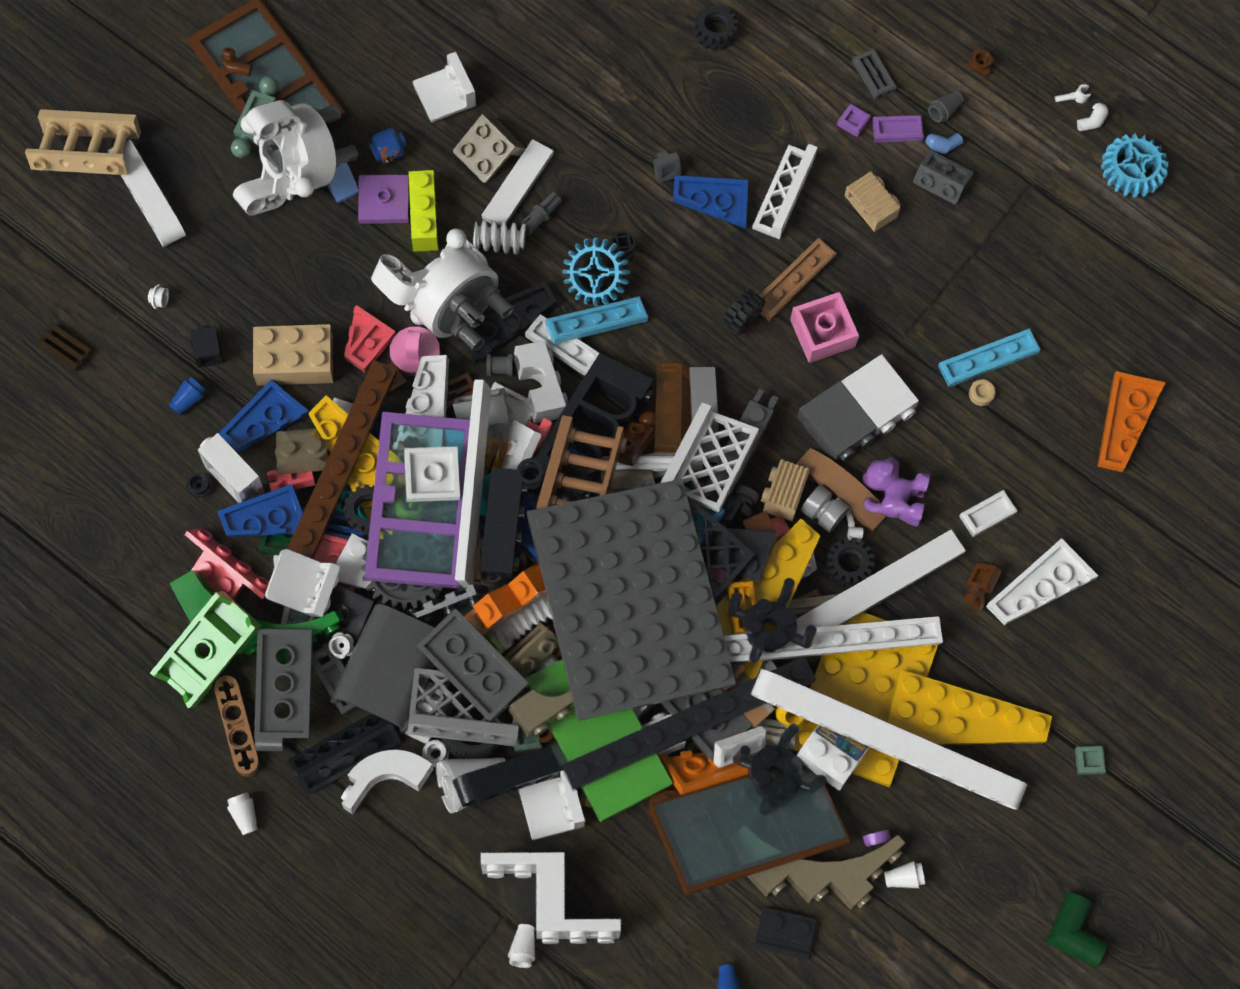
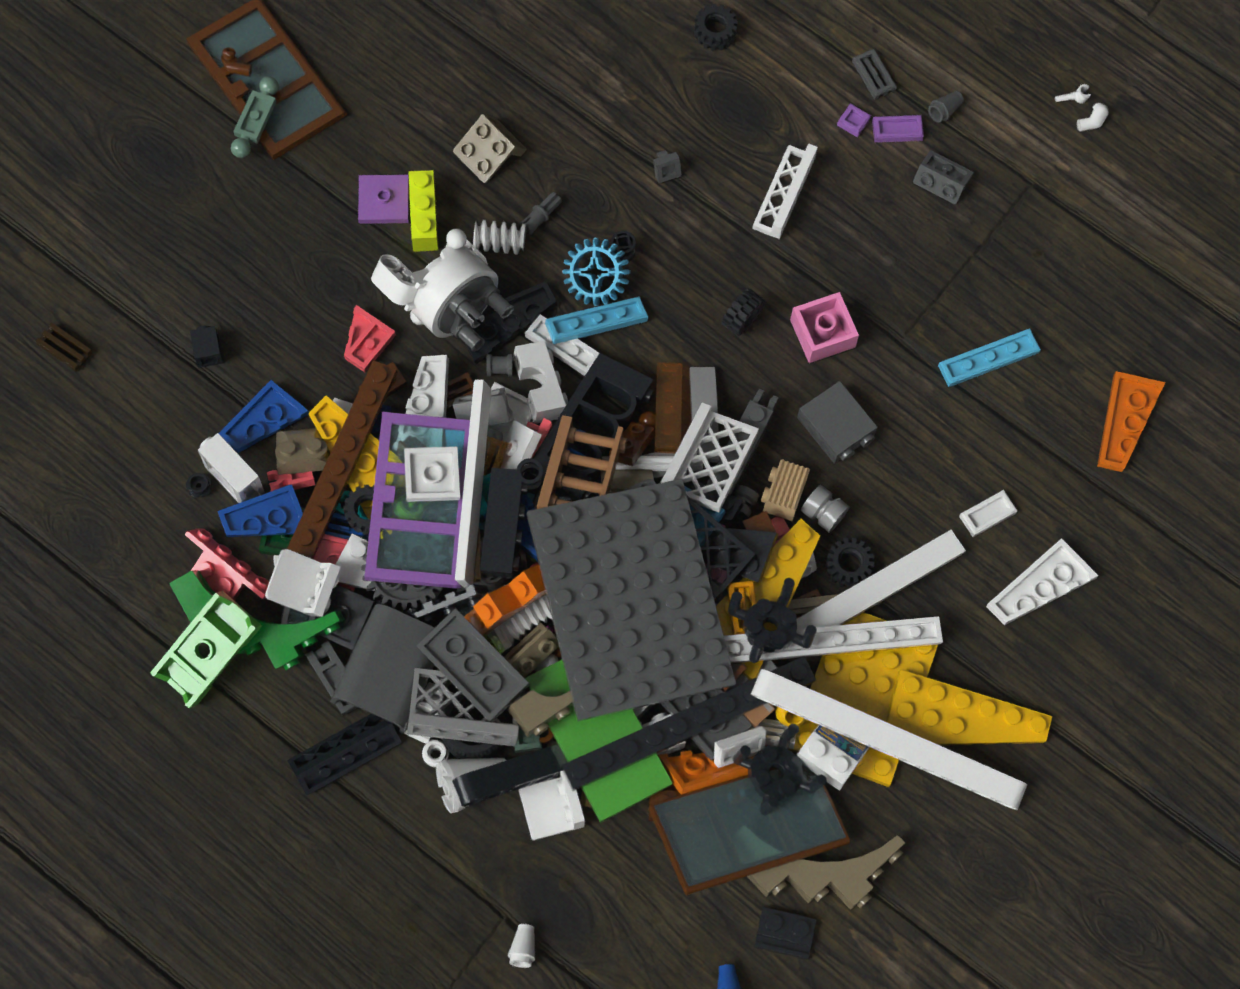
tan fence [25,109,141,175] -> none
white beam [108,139,186,247] -> none
white plate [148,284,169,309] -> none
blue cone [169,377,206,415] -> none
medium nougat beam [214,675,260,777] -> none
white cone [227,793,258,835] -> none
white piece [233,100,358,216] -> none
tan brick [253,324,333,386] -> none
dark grey hinge [254,629,313,751] -> none
medium blue slope [327,162,359,204] -> none
white plate [329,632,354,659] -> none
white arch [341,750,434,814] -> none
blue head [369,128,407,164] -> none
bright pink tile [390,326,440,376] -> none
white bracket [413,52,476,122] -> none
white bracket [481,852,621,944] -> none
white tile [482,139,553,228] -> none
blue wing [673,175,748,228] -> none
medium nougat tile [759,238,837,322] -> none
medium nougat slope [795,448,886,532] -> none
white panel [841,354,919,436] -> none
tan brick [845,172,900,232] -> none
white hand [846,509,863,543] -> none
medium lavender animal [862,457,930,526] -> none
medium lavender tile [863,830,891,847] -> none
white cone [884,861,925,888] -> none
medium blue arm [926,133,963,154] -> none
reddish brown plate [964,563,1002,611] -> none
reddish brown plate [967,50,995,76] -> none
tan tile [969,379,995,406] -> none
dark green brick [1045,892,1108,968] -> none
sand green tile [1075,746,1106,775] -> none
medium azure gear [1101,133,1169,198] -> none

